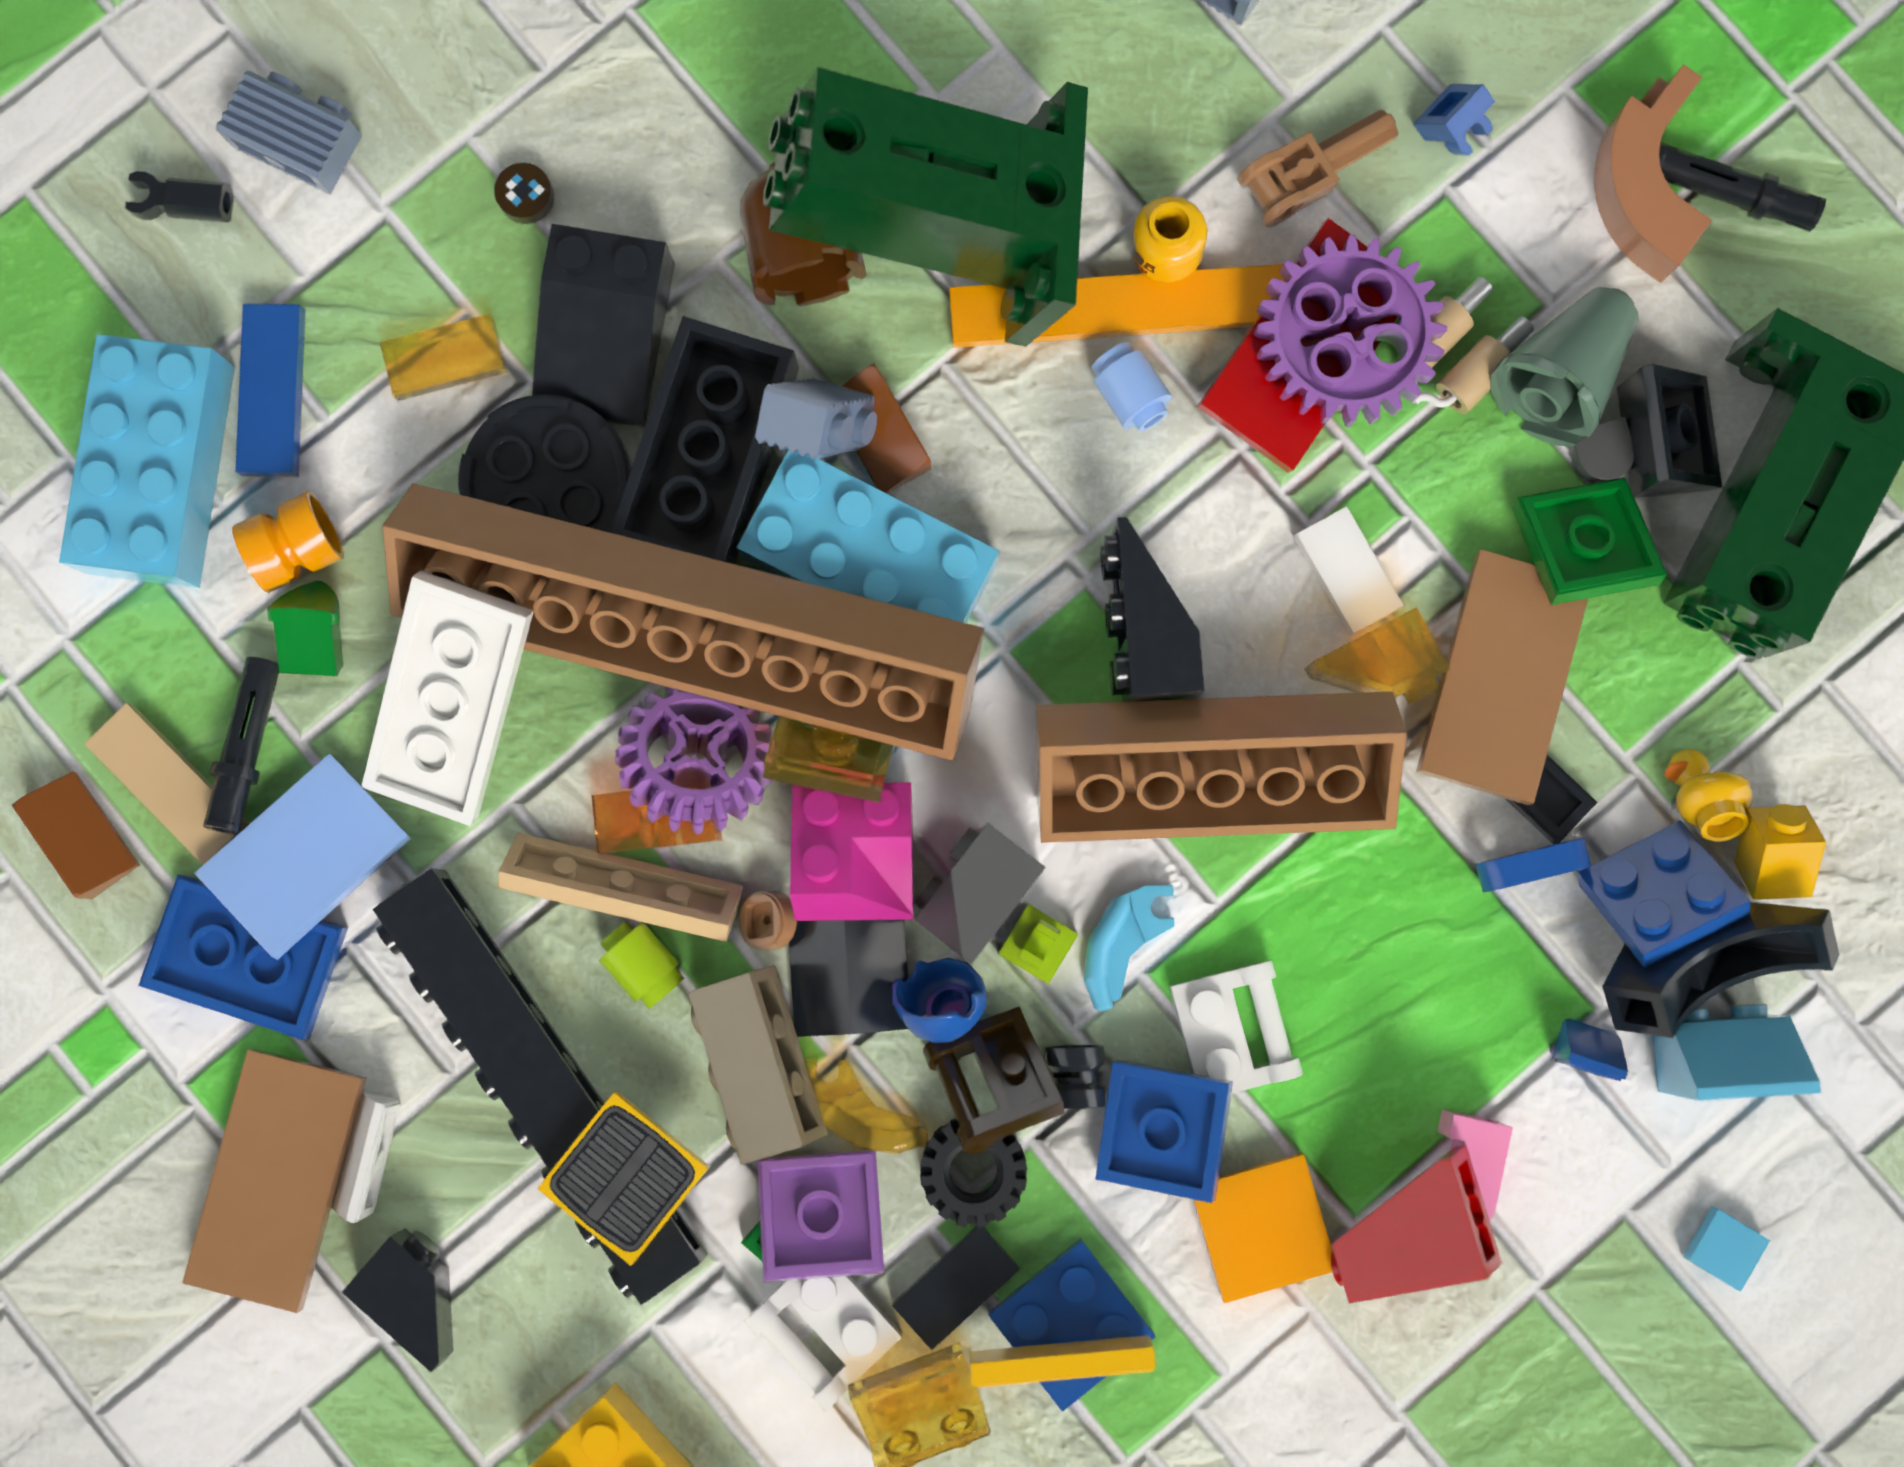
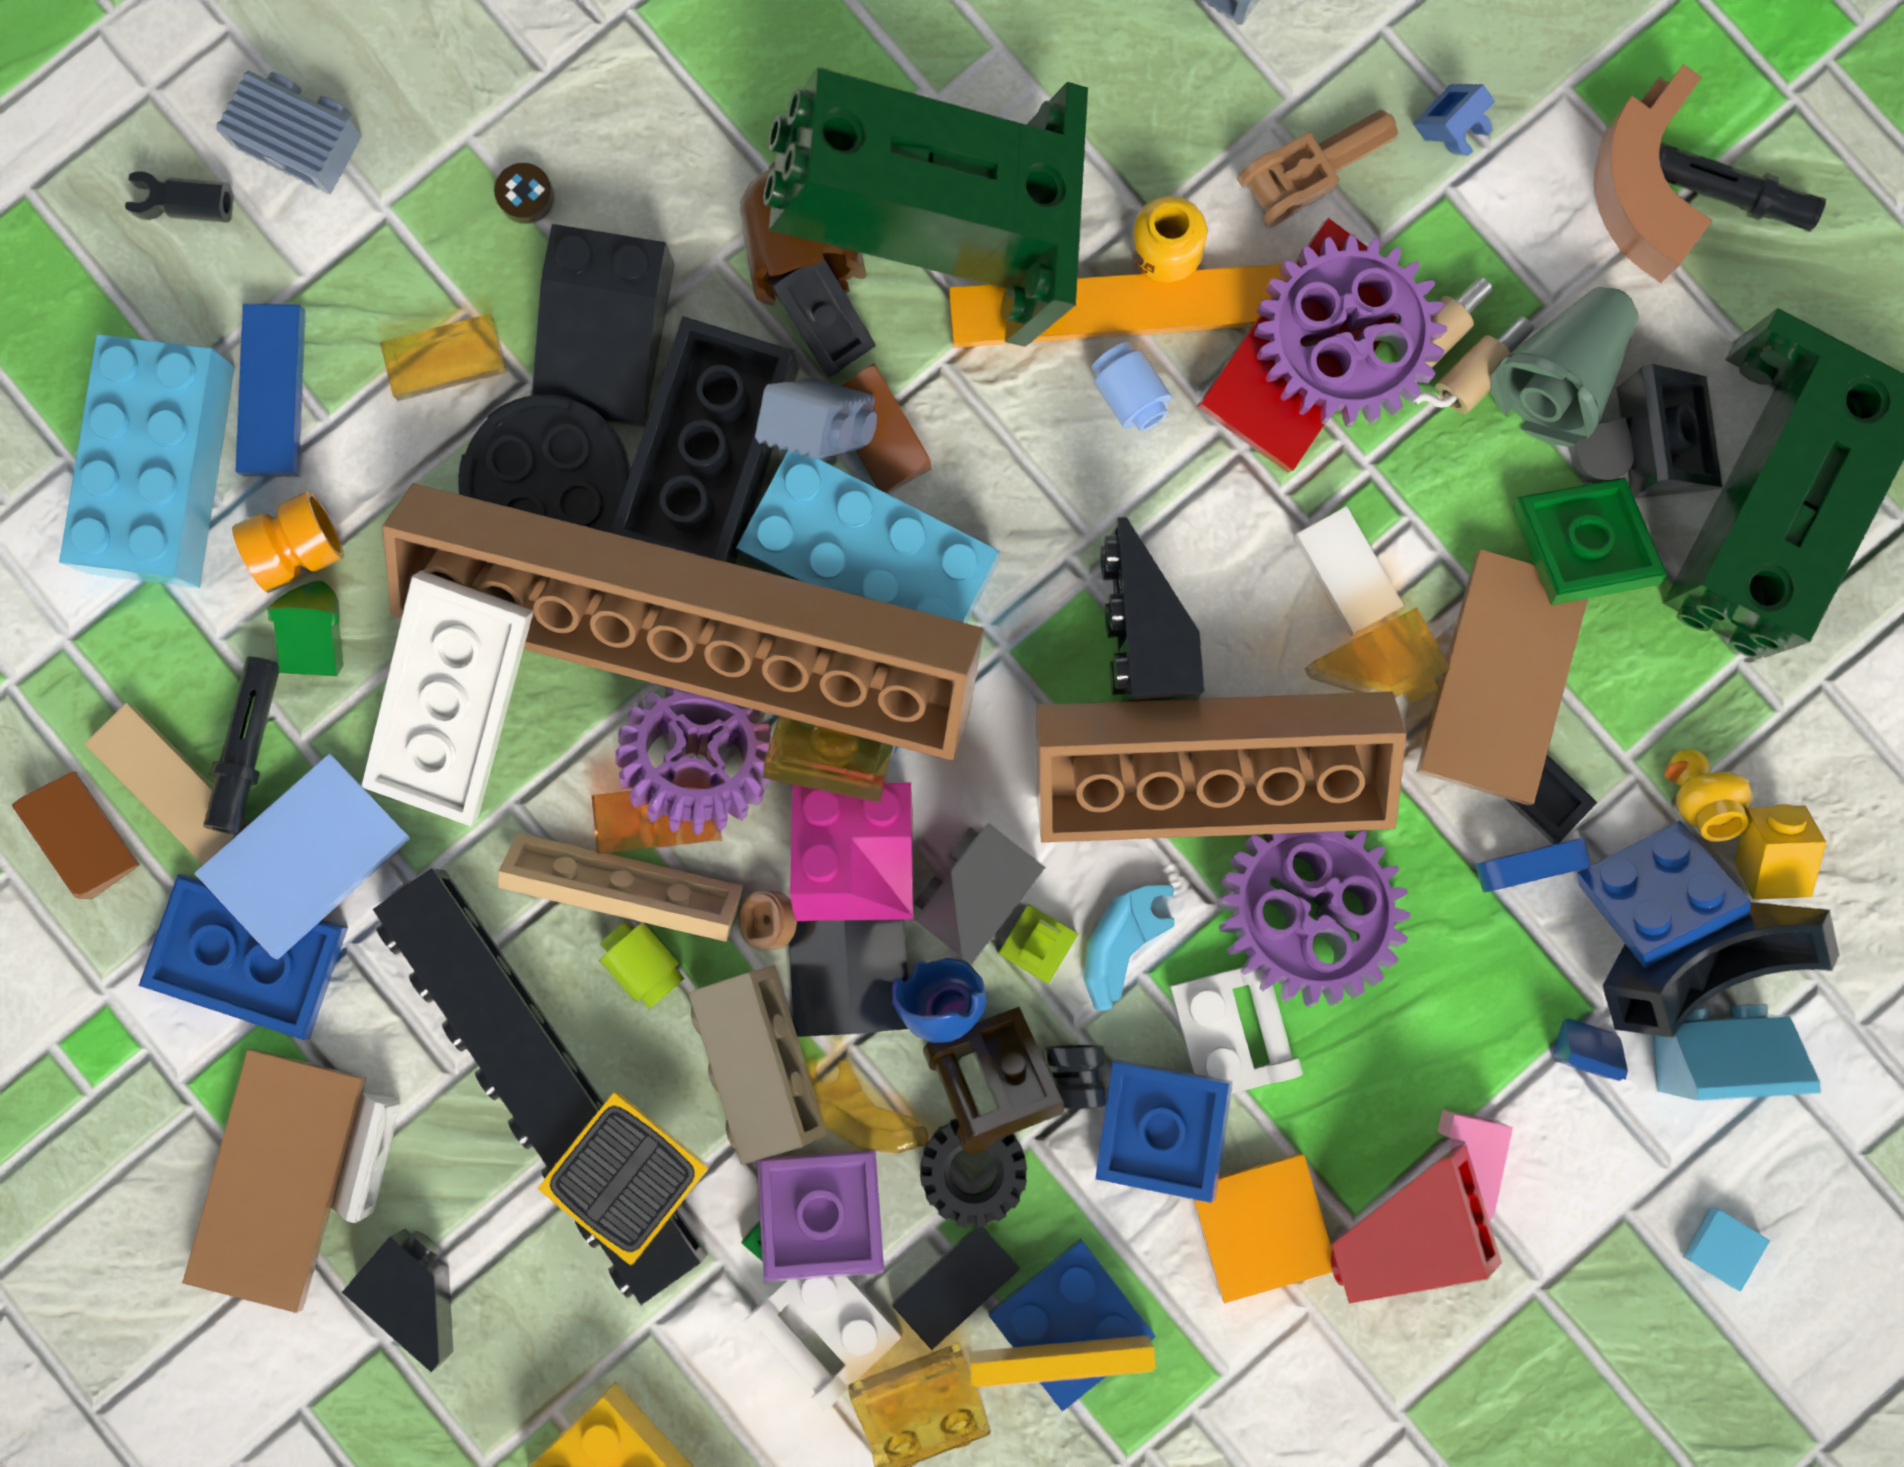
none -> black plate [766,259,876,378]
none -> medium lavender gear [1217,830,1411,1007]

